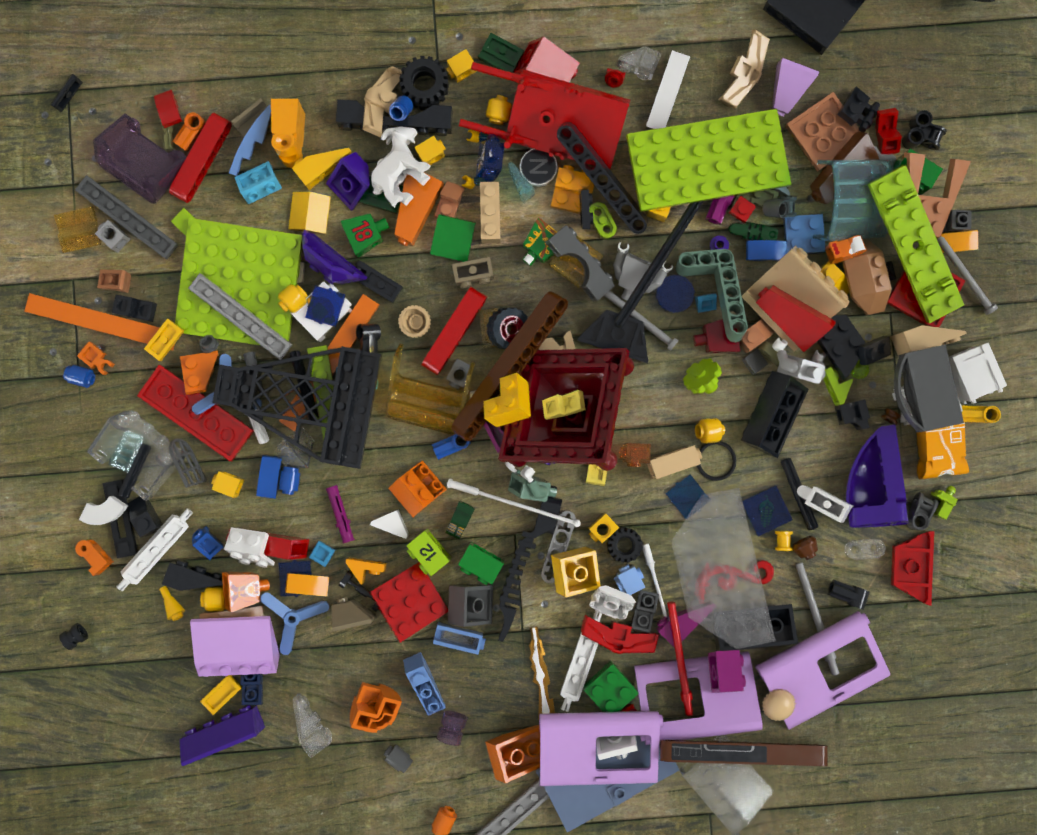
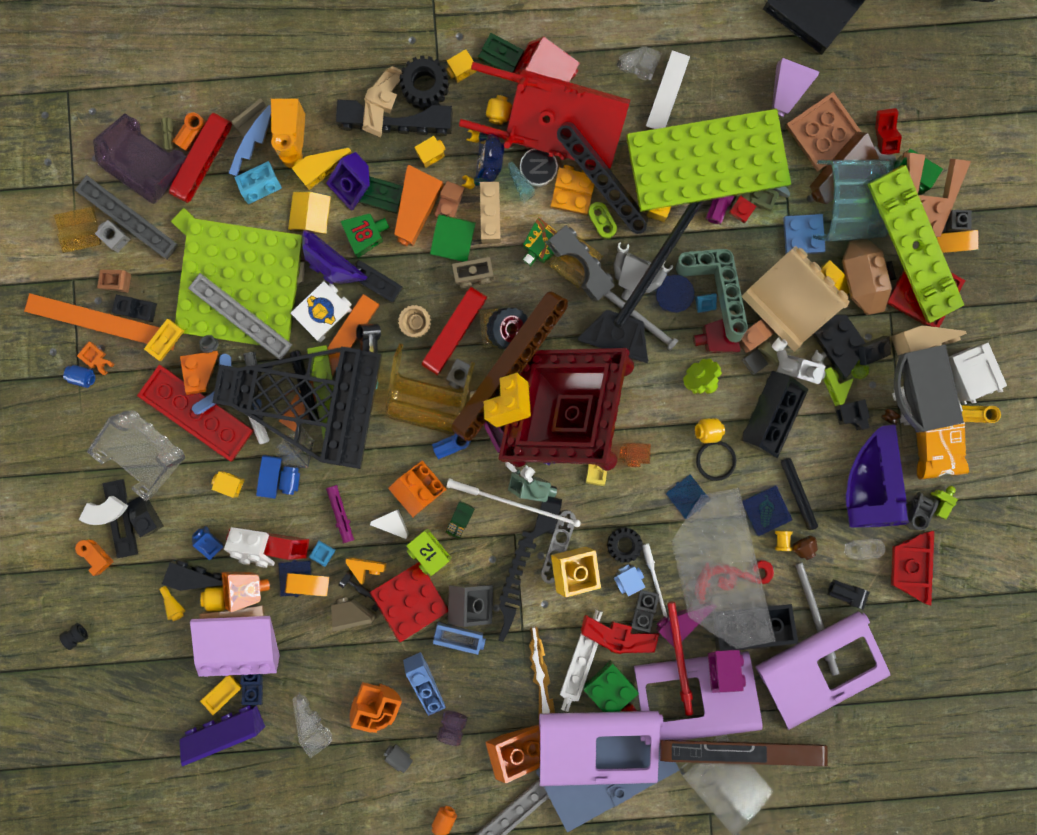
black slope [50,74,82,112] -> none
clear light blue slope [108,430,144,473] -> none
white plate [116,508,193,592] -> none
black axle [118,443,151,498] -> none
red slope [154,89,183,128] -> none
dark grey window [169,438,207,488] -> none
medium blue piece [260,592,329,655] -> none
yellow head [278,284,308,313] -> none
clear blue piece [305,286,346,327] -> none
white animal [371,126,431,208] -> none
blue brick [389,96,413,121] -> none
green brick [458,542,504,585] -> none
tan leg [539,330,575,350] -> none
light yellow slope [542,390,586,420] -> none
black plate [579,189,593,229] -> none
yellow brick [588,513,619,543] -> none
white slope [589,585,636,620] -> none
white tile [596,736,638,760] -> none
red plate [605,68,626,88] -> none
tan window [646,445,702,479] -> none
dark purple plate [710,235,729,250] -> none
tan plate [718,29,770,109] -> none
dark green hinge [728,222,778,240] -> none
blue slope [746,240,787,261] -> none
red slope [756,285,836,352] -> none
tan hat [762,689,796,721] -> none
dark grey piece [763,196,797,218] -> none
white brick [797,485,853,523] -> none
orange leg [825,235,867,265] -> none
black plate [837,86,880,132] -> none
black piece [902,110,947,150] -> none
light grey bar [937,236,998,315] -> none

